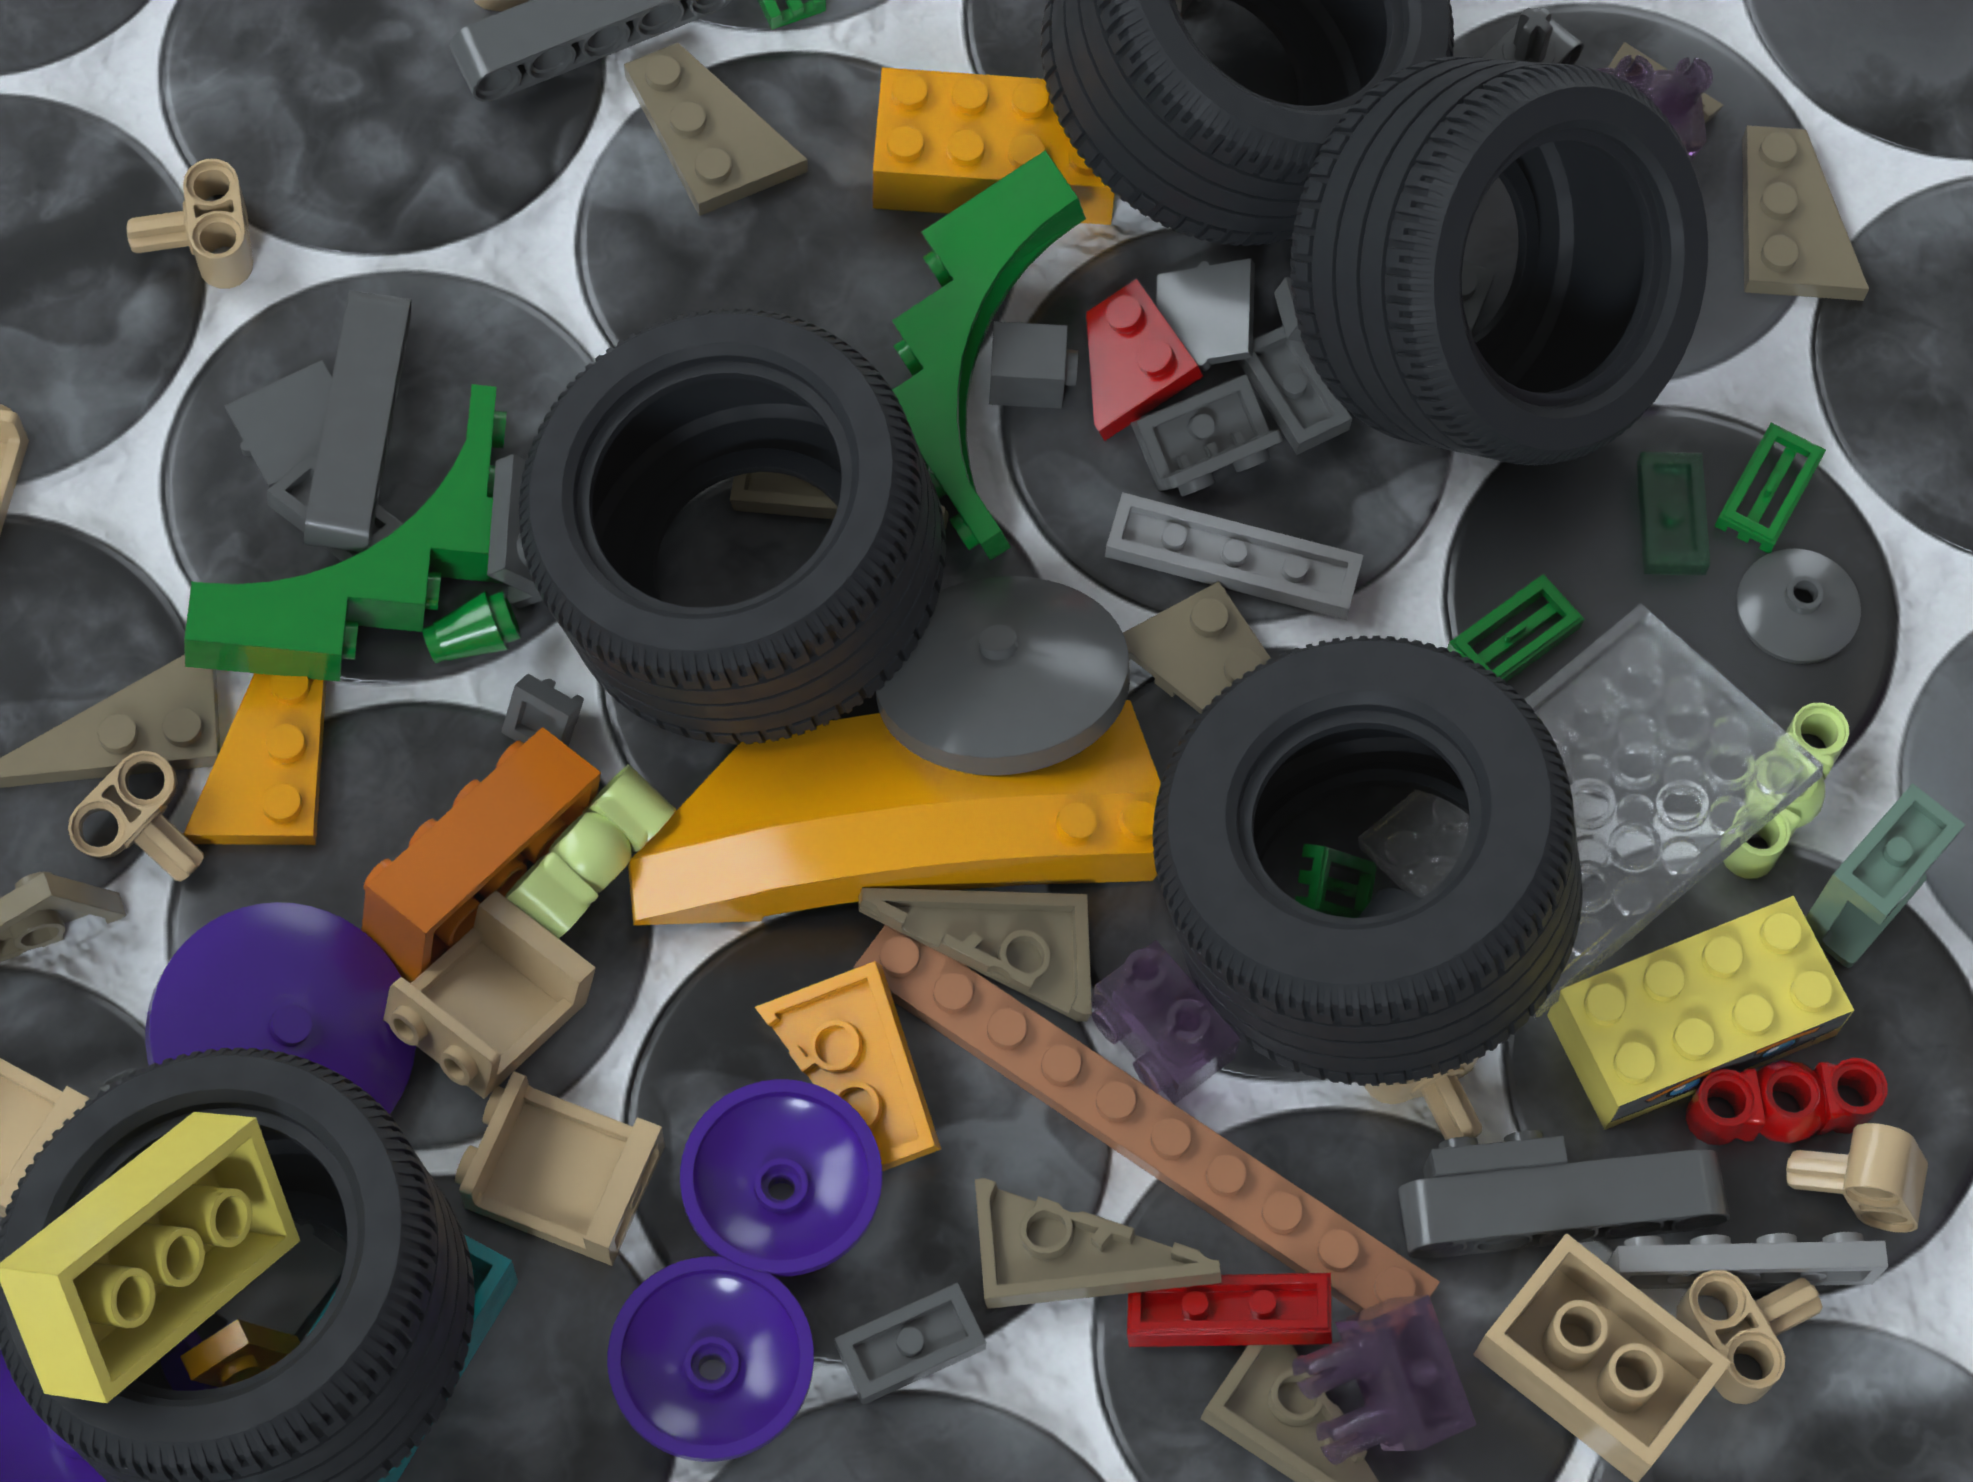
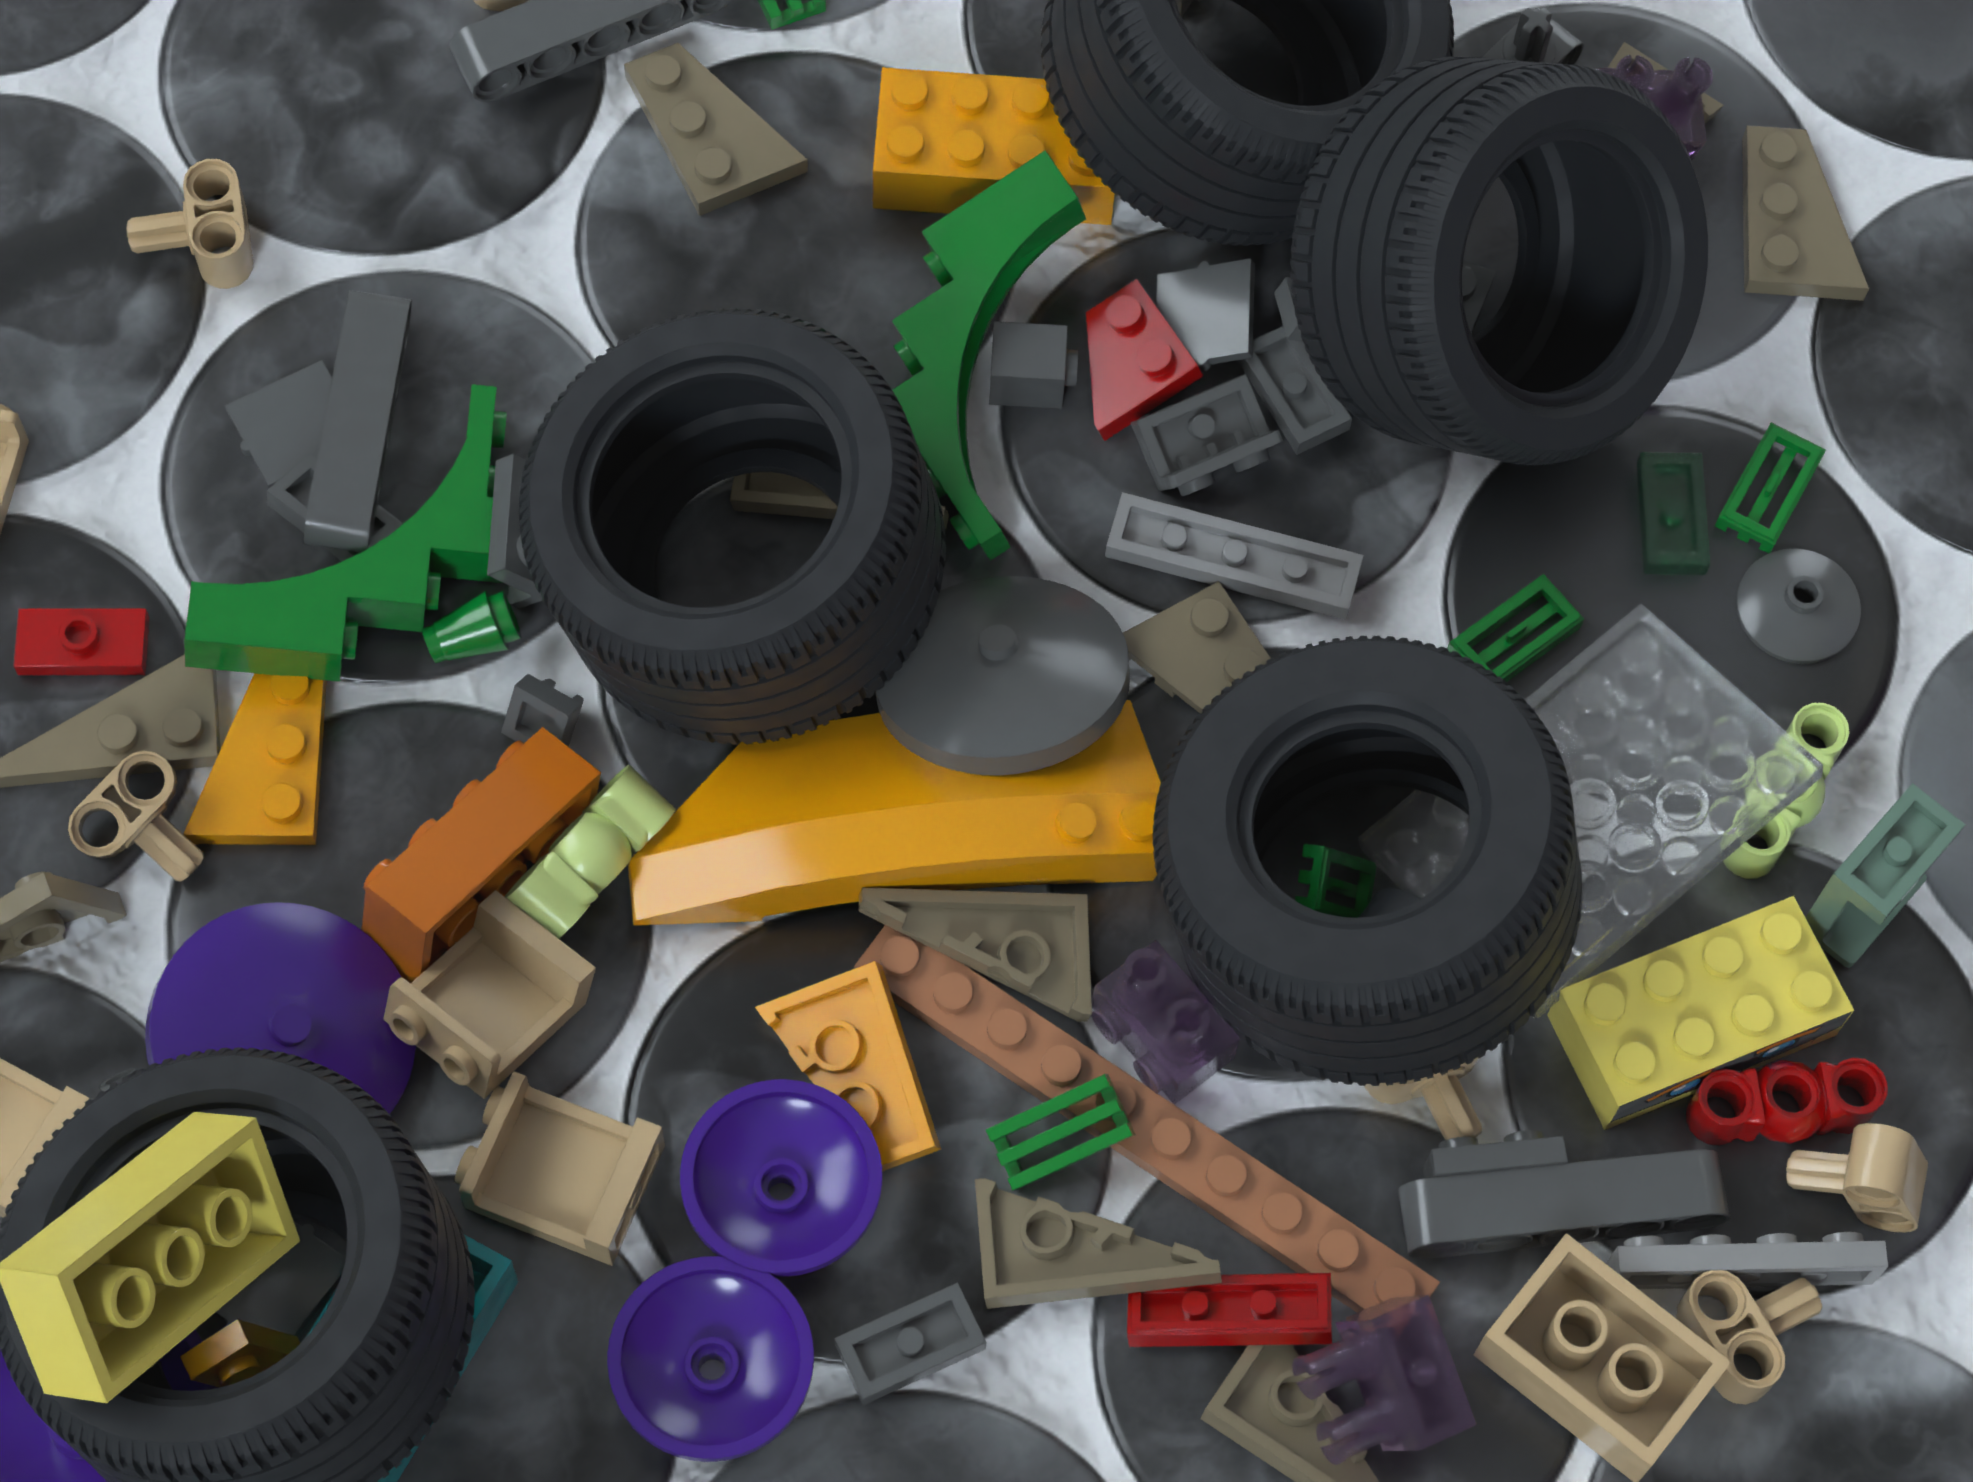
none -> red plate [13,608,150,675]
none -> green tile [986,1074,1136,1191]

